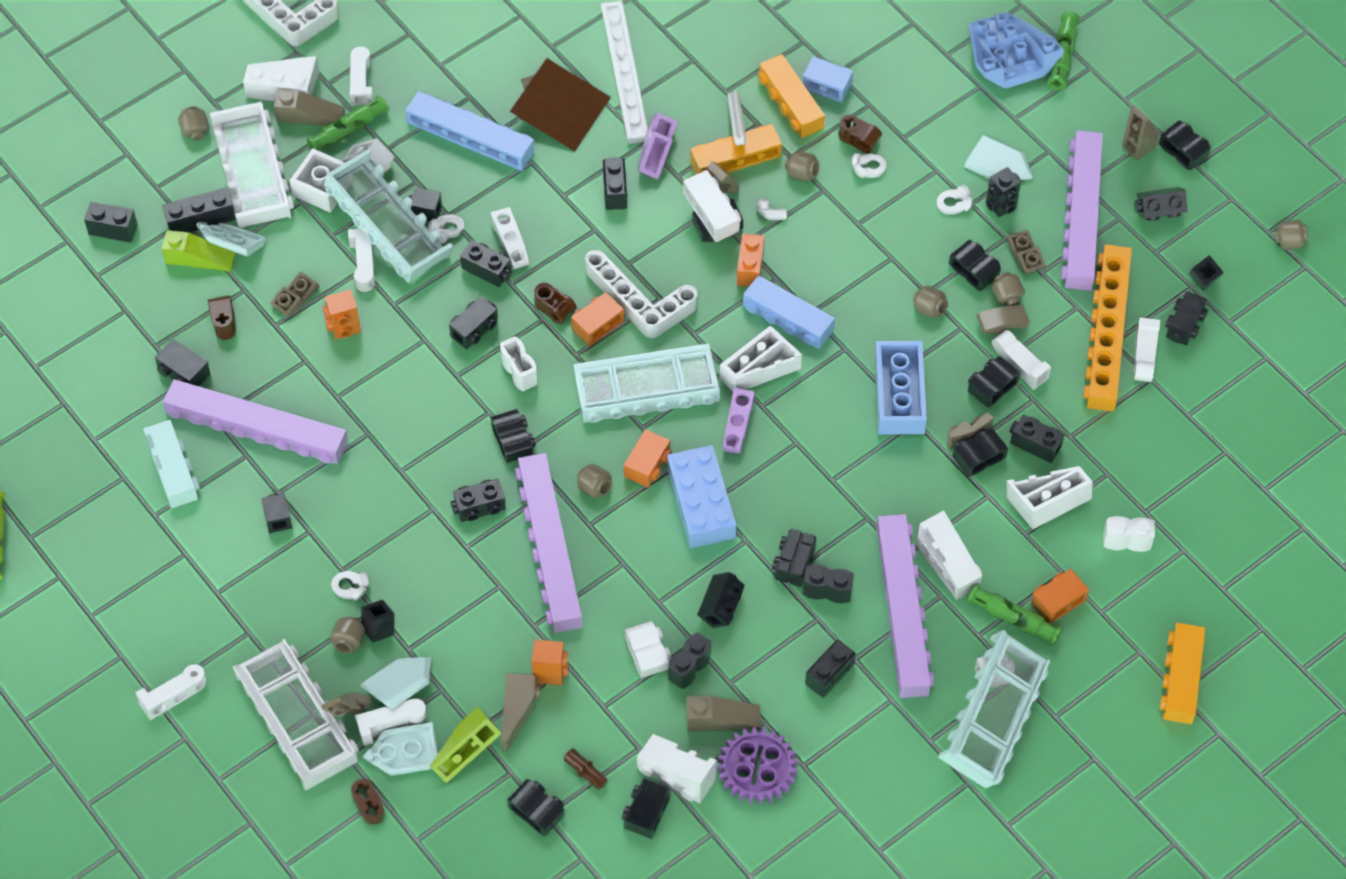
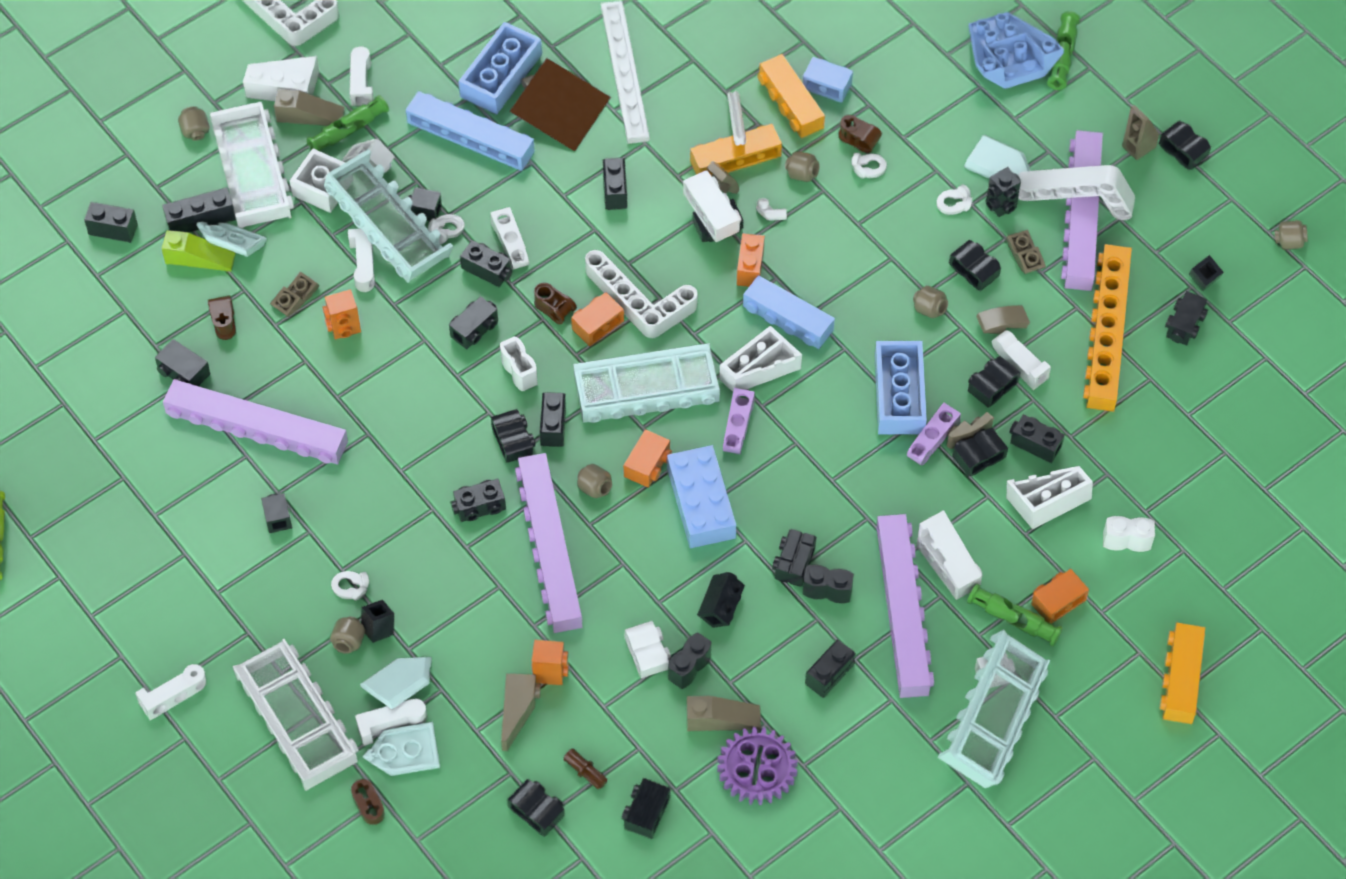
light aqua wedge [143,420,200,509] -> none
dark tan slope [321,693,371,716] -> none
lime slope [430,706,502,783] -> none
lavender slope [637,113,678,180] -> none
white wedge [637,734,716,804] -> none
dark tan head [992,272,1025,306] -> none
white leg [1133,318,1160,382] -> none
black brick [1134,187,1188,221] -> none
none -> light blue brick [459,22,542,115]
none -> black brick [540,392,566,447]
none -> lavender leg [907,402,961,466]
none -> white beam [1018,165,1135,220]

